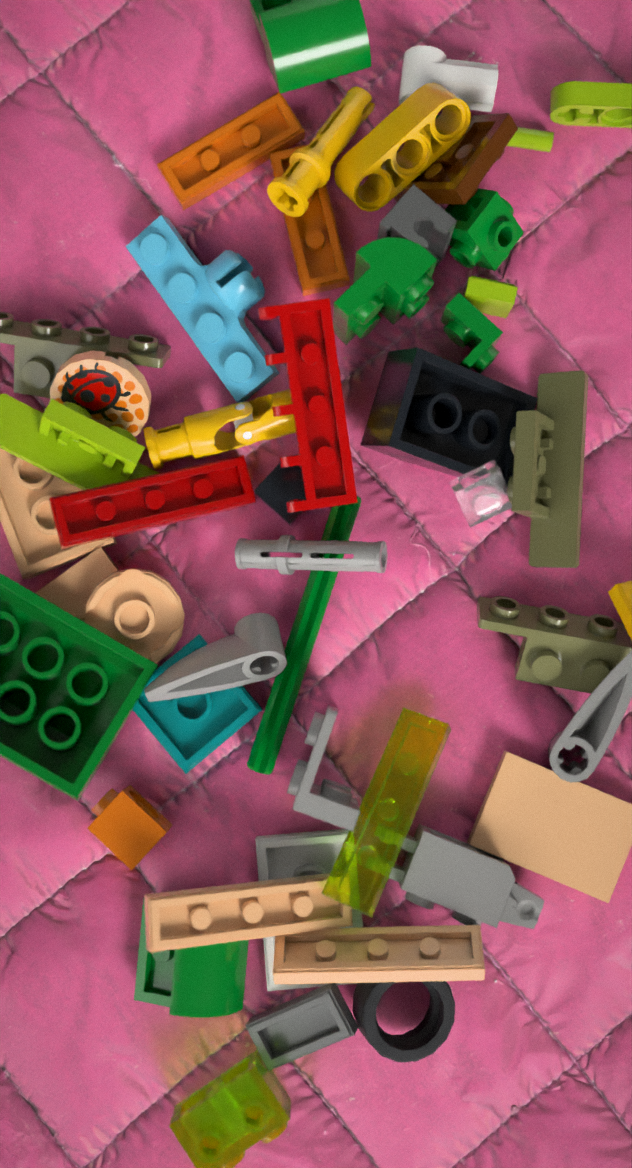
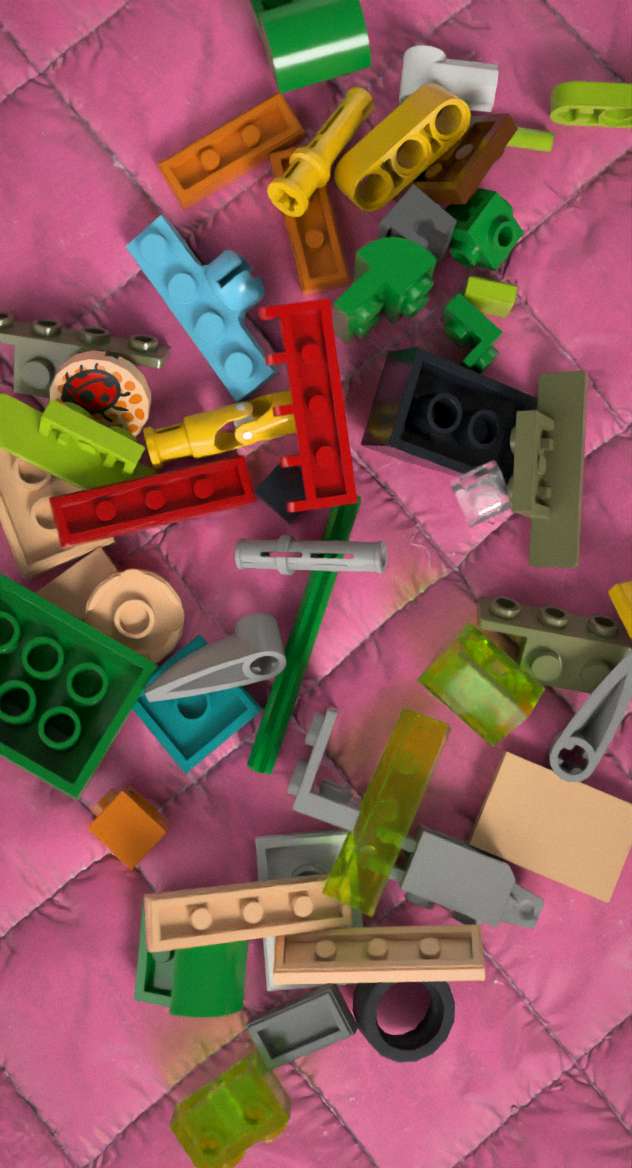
none -> clear neon green brick [417,622,545,747]

